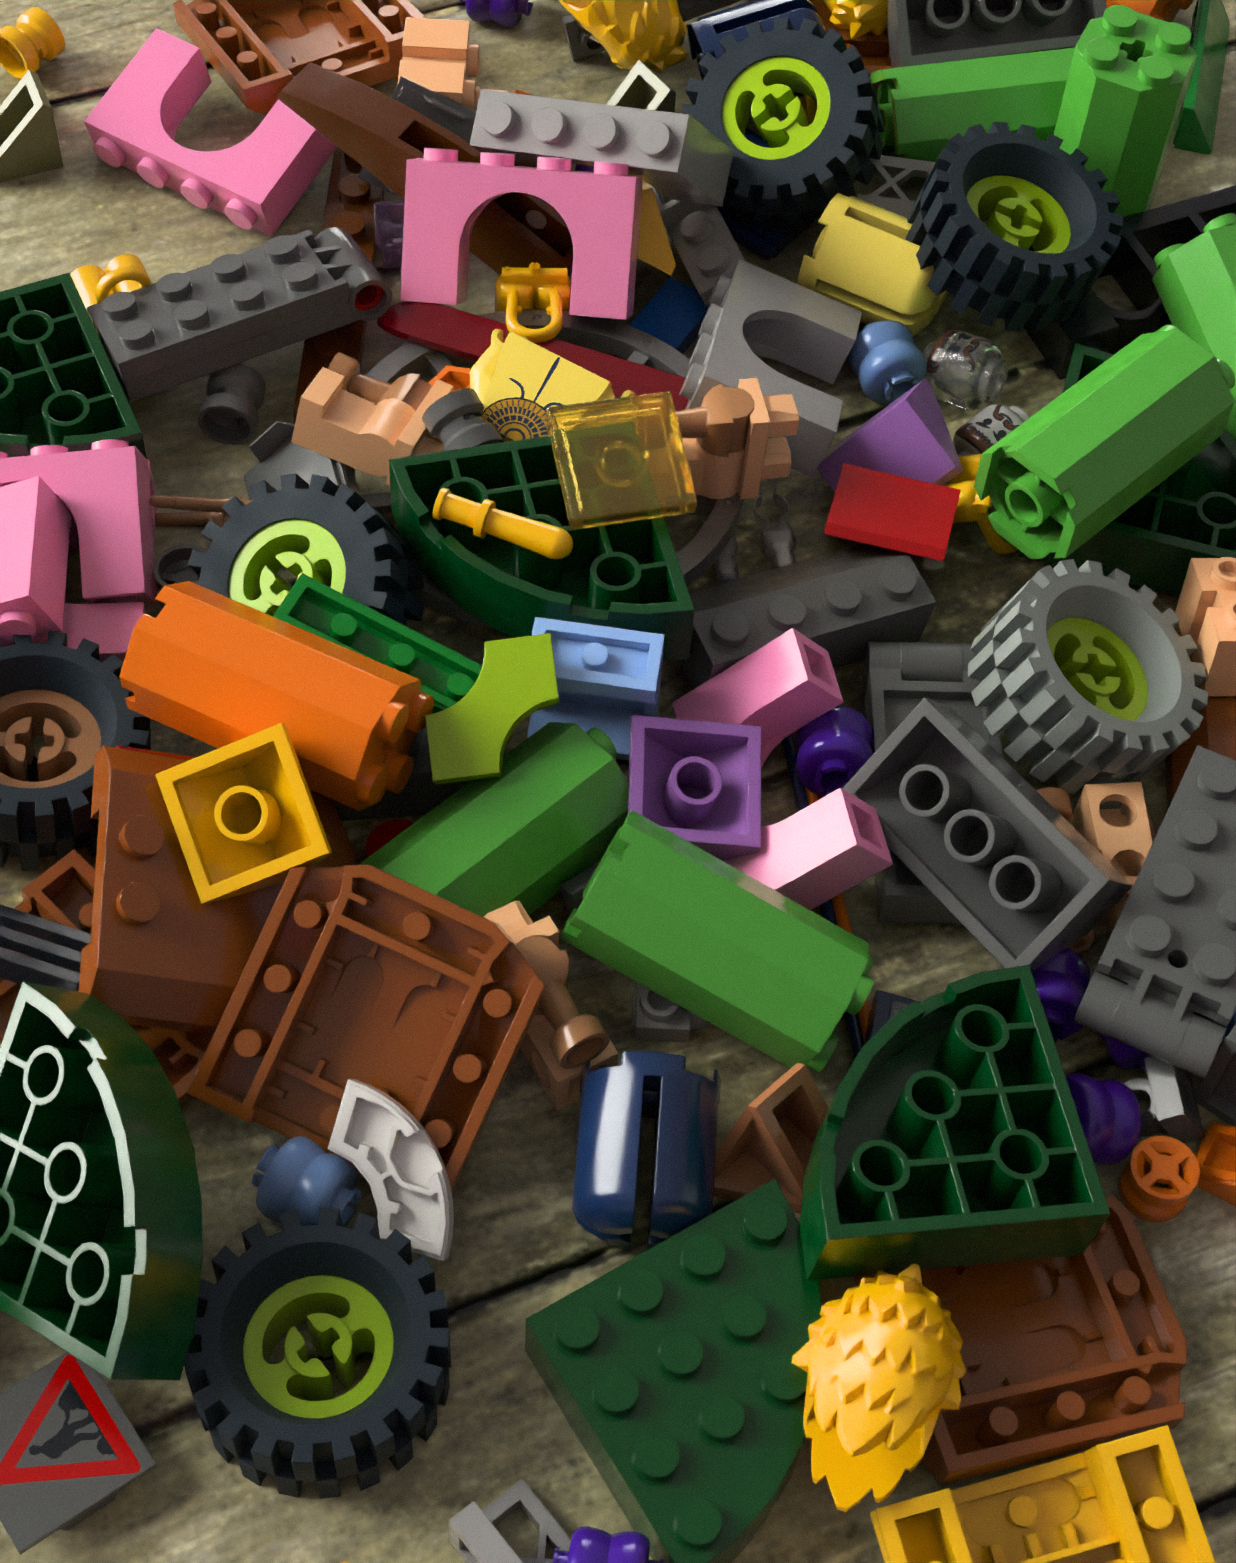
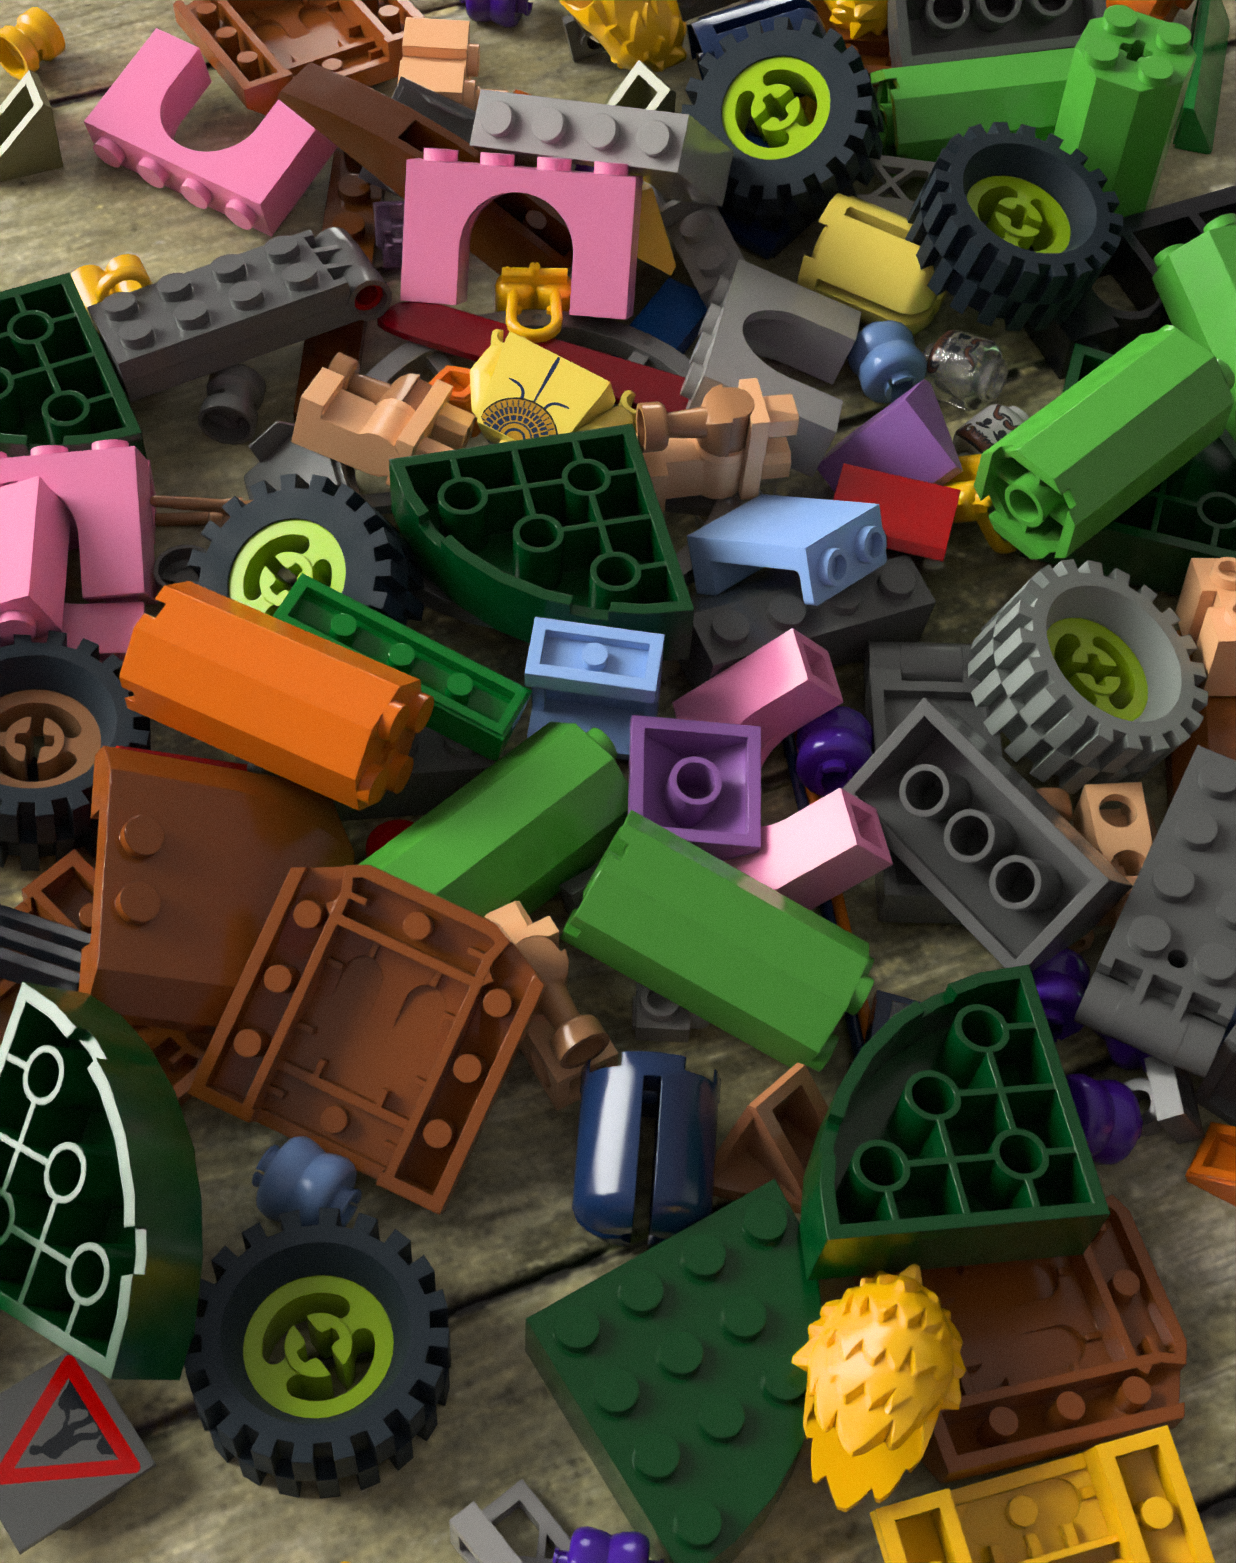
yellow slope [155,723,332,904] -> none
white tile [328,1079,454,1261] -> none
dark grey wheel [422,388,504,451] -> none
lime tile [425,633,560,785] -> none
yellow piece [432,488,573,559] -> none
clear yellow tile [546,391,697,530] -> none
orange wheel [1118,1136,1200,1222] -> none
none -> light blue panel [687,494,887,606]

